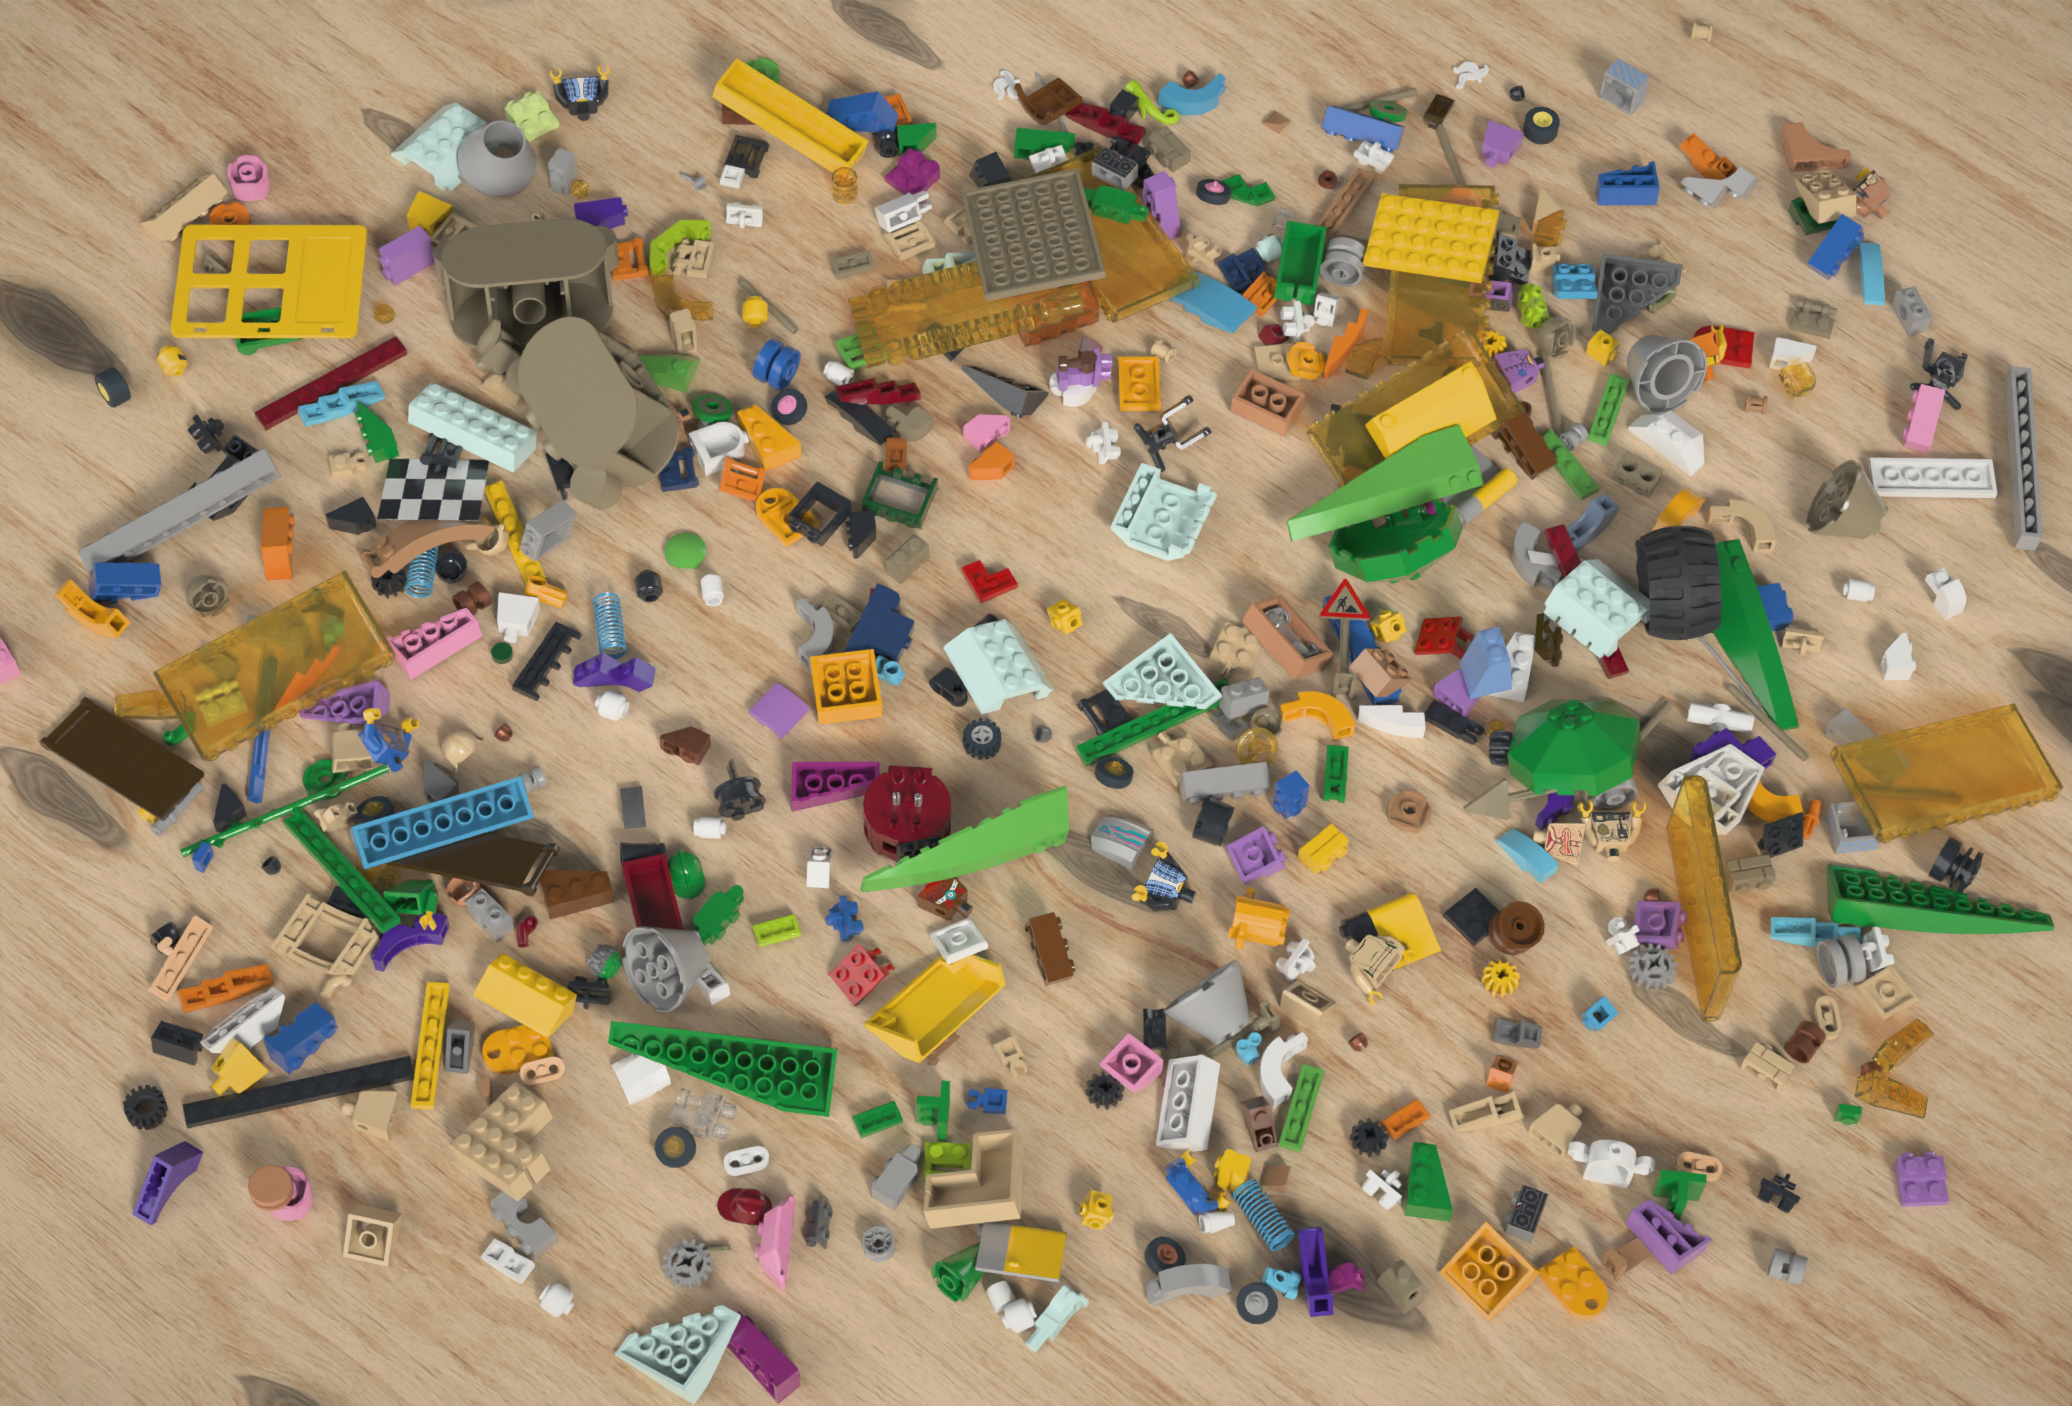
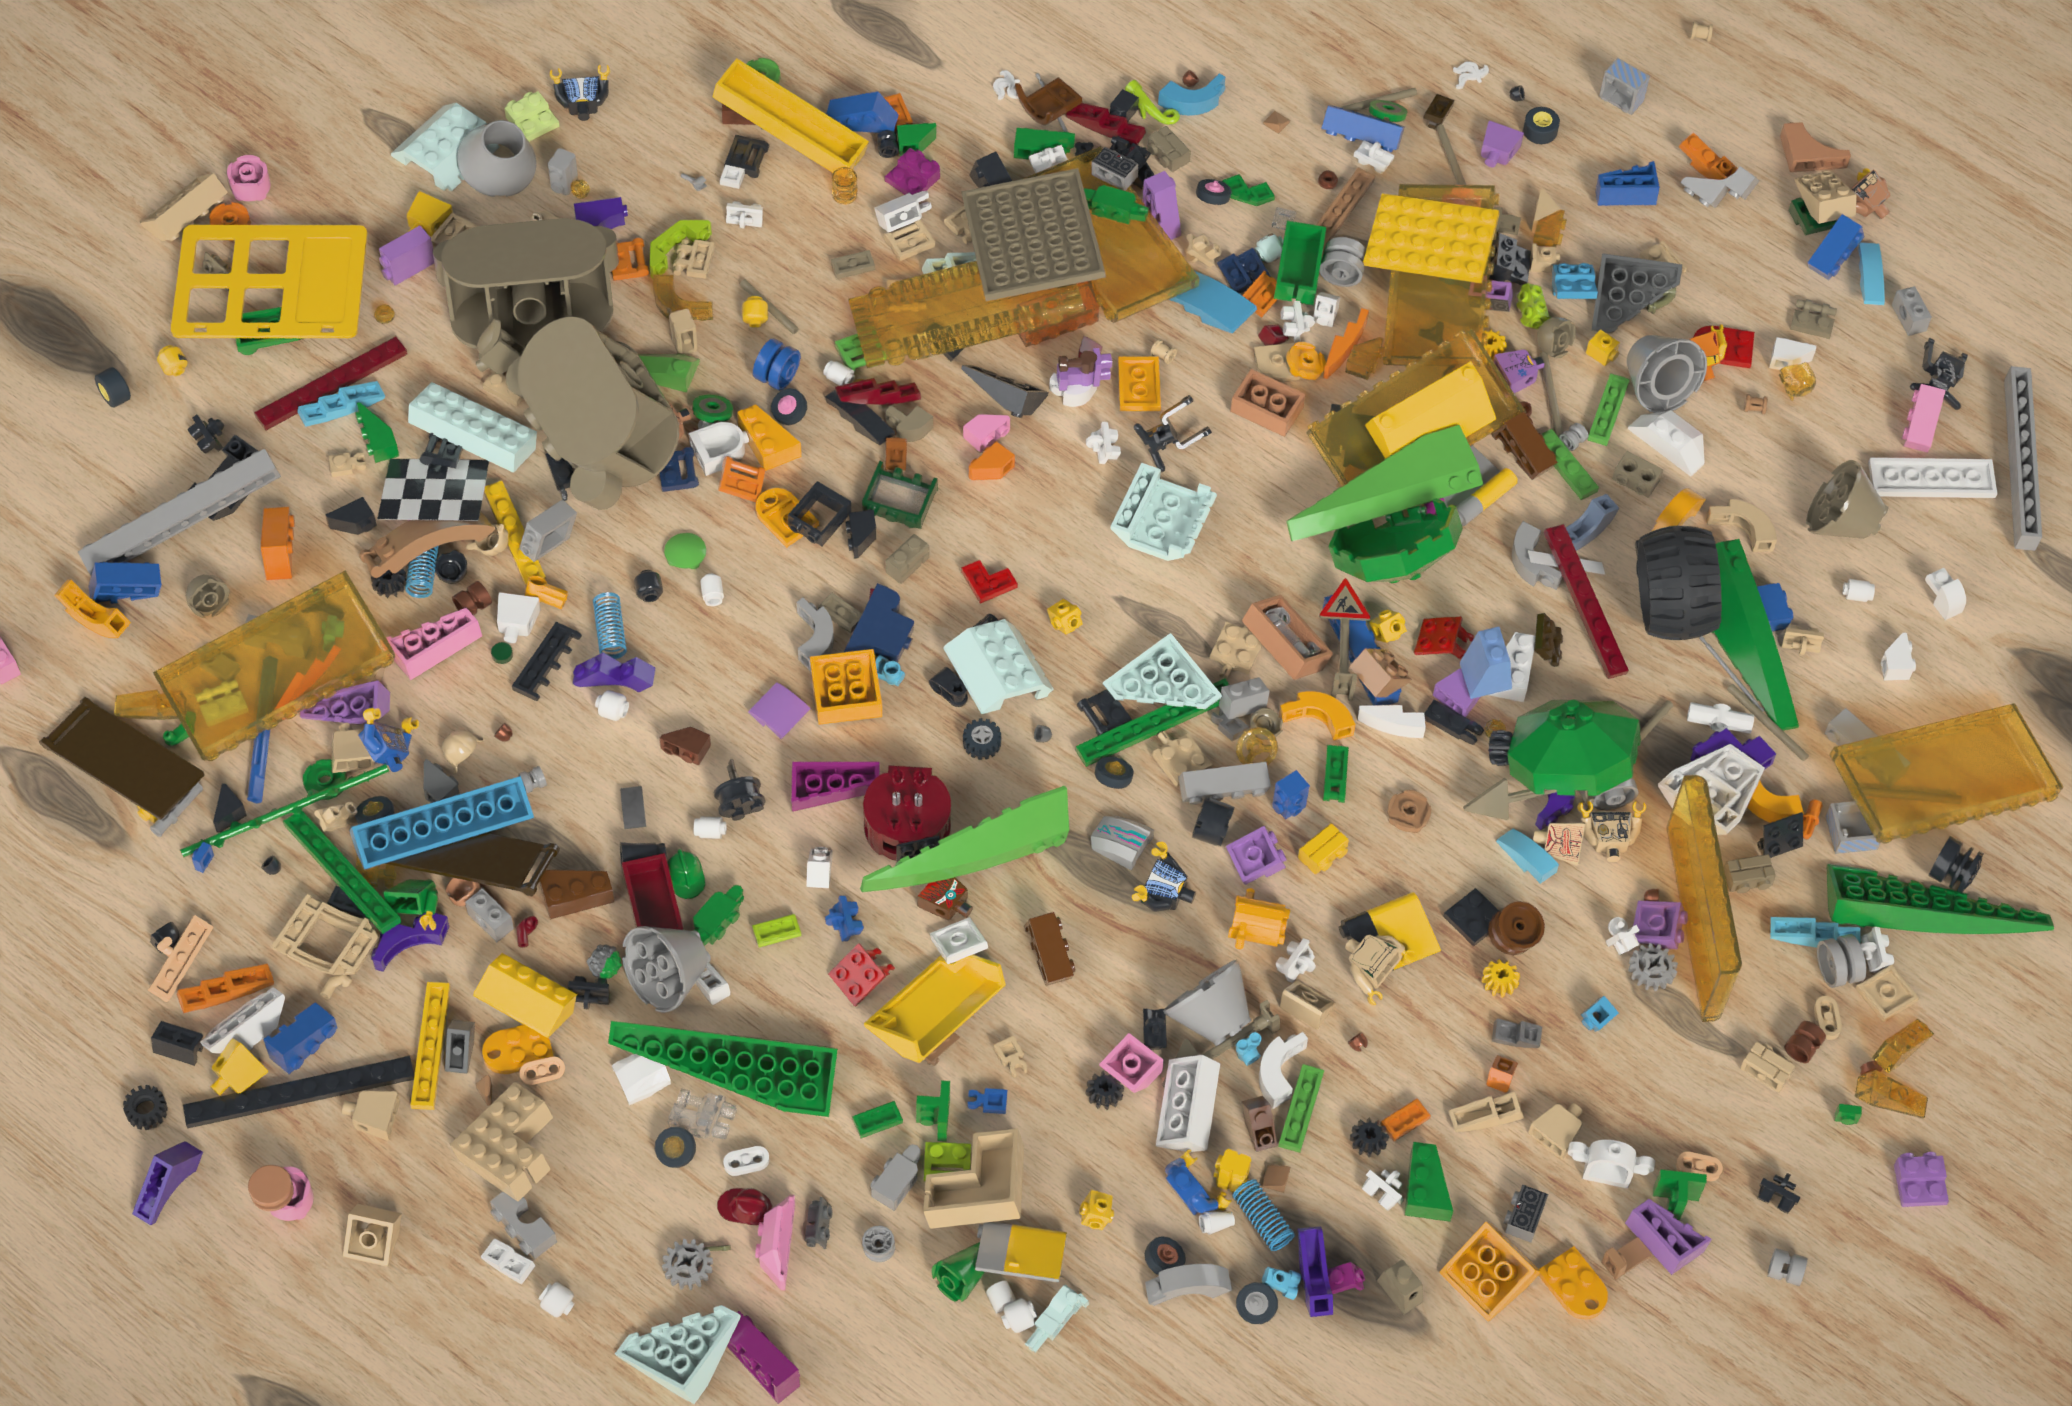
light aqua slope [1543,559,1650,658] -> none

